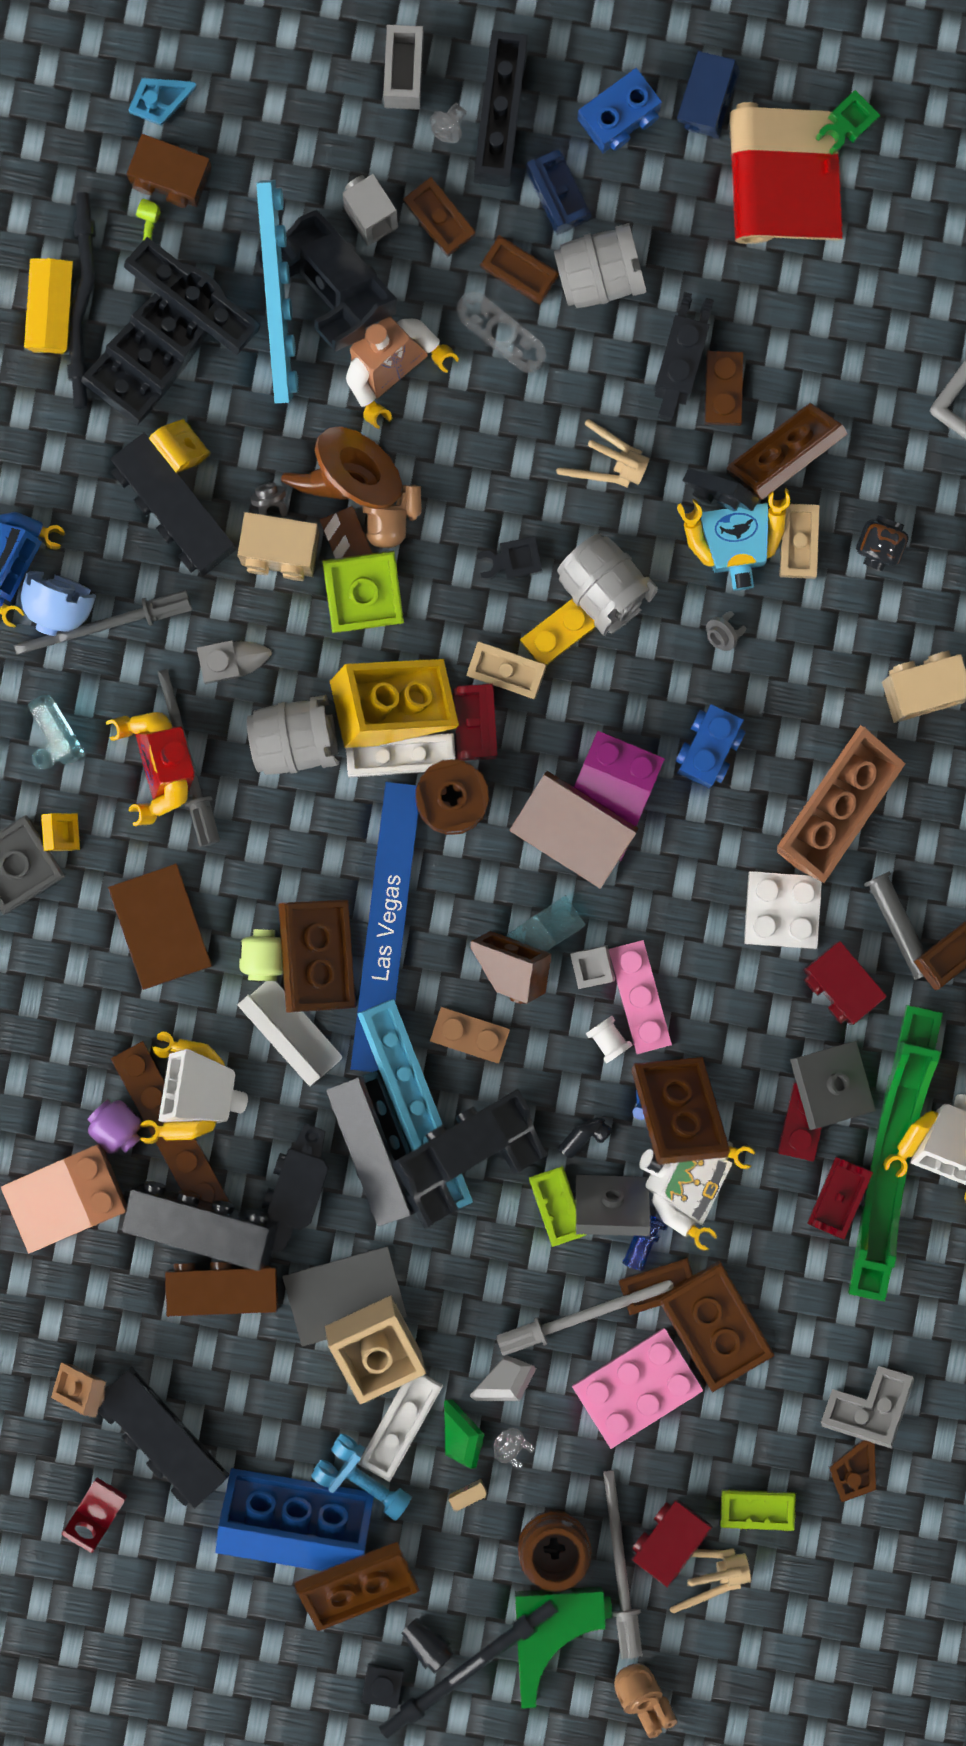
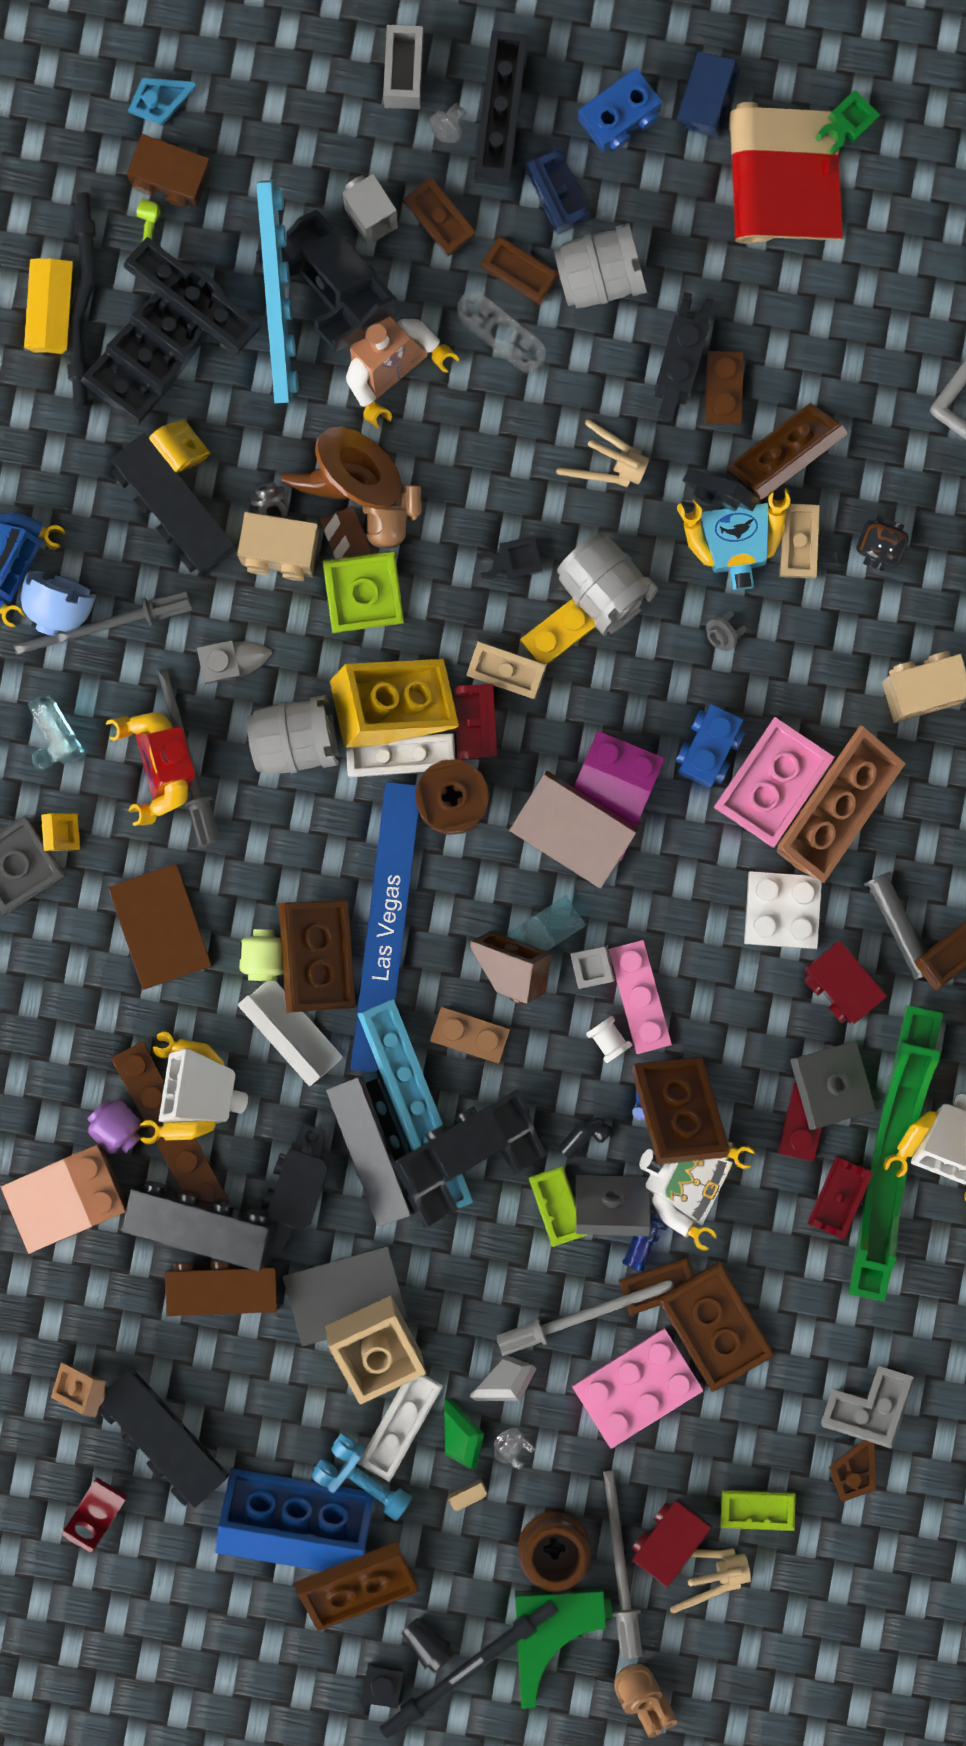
none -> bright pink plate [713,717,835,848]

